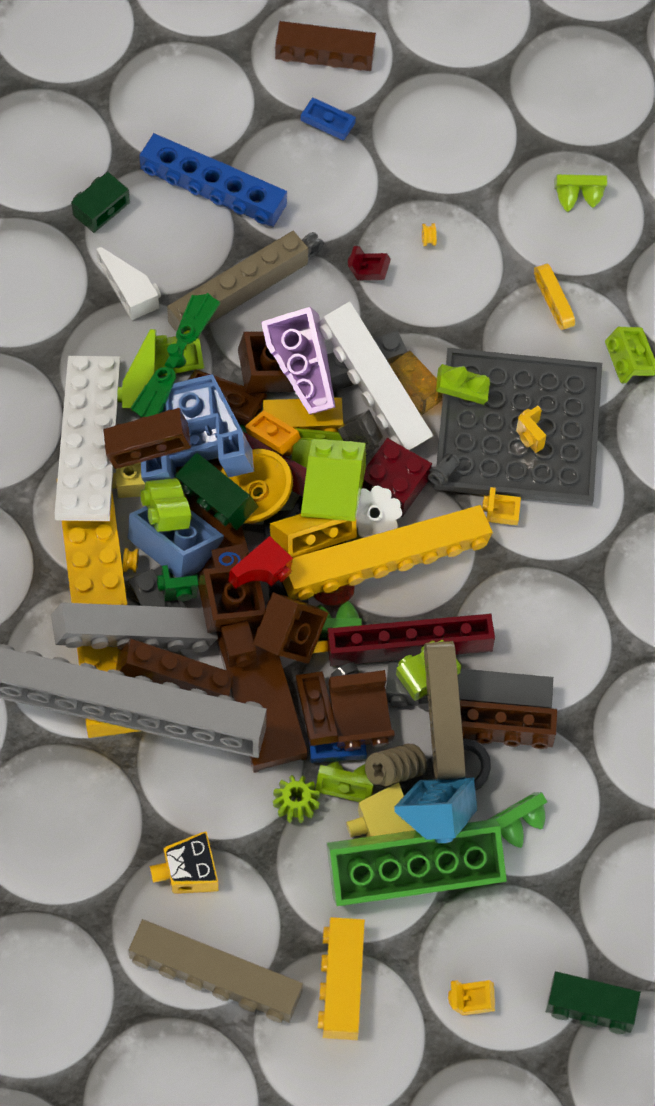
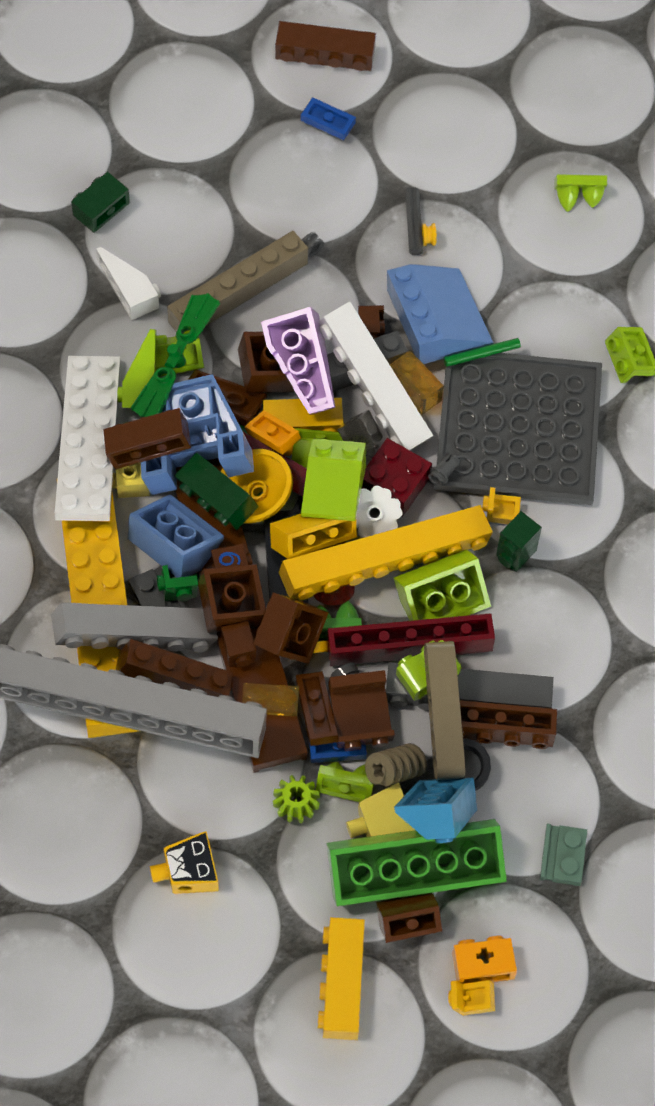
yellow bush [123,548,139,573] -> none
dark tan brick [128,919,303,1023] -> none
blue brick [139,133,287,227] -> none
lime brick [141,478,191,532] -> none
red arch [228,536,293,588] -> none
dark red bracket [348,246,391,280] -> none
lime tile [436,364,490,405] -> none
bright green tile [487,792,547,848] -> none
yellow bracket [516,406,547,453] -> none
yellow beam [534,263,575,330] -> none
dark green brick [545,971,641,1034] -> none
none -> clear yellow tile [242,683,299,716]
none -> reddish brown brick [358,305,385,339]
none -> reddish brown brick [376,893,442,943]
none -> medium blue slope [387,264,493,365]
none -> lime slope [393,549,491,621]
none -> dark grey axle [405,187,423,255]
none -> green bar [444,338,521,367]
none -> light orange brick [452,936,517,984]
none -> dark green brick [496,511,542,572]
none -> sand green plate [540,823,588,886]

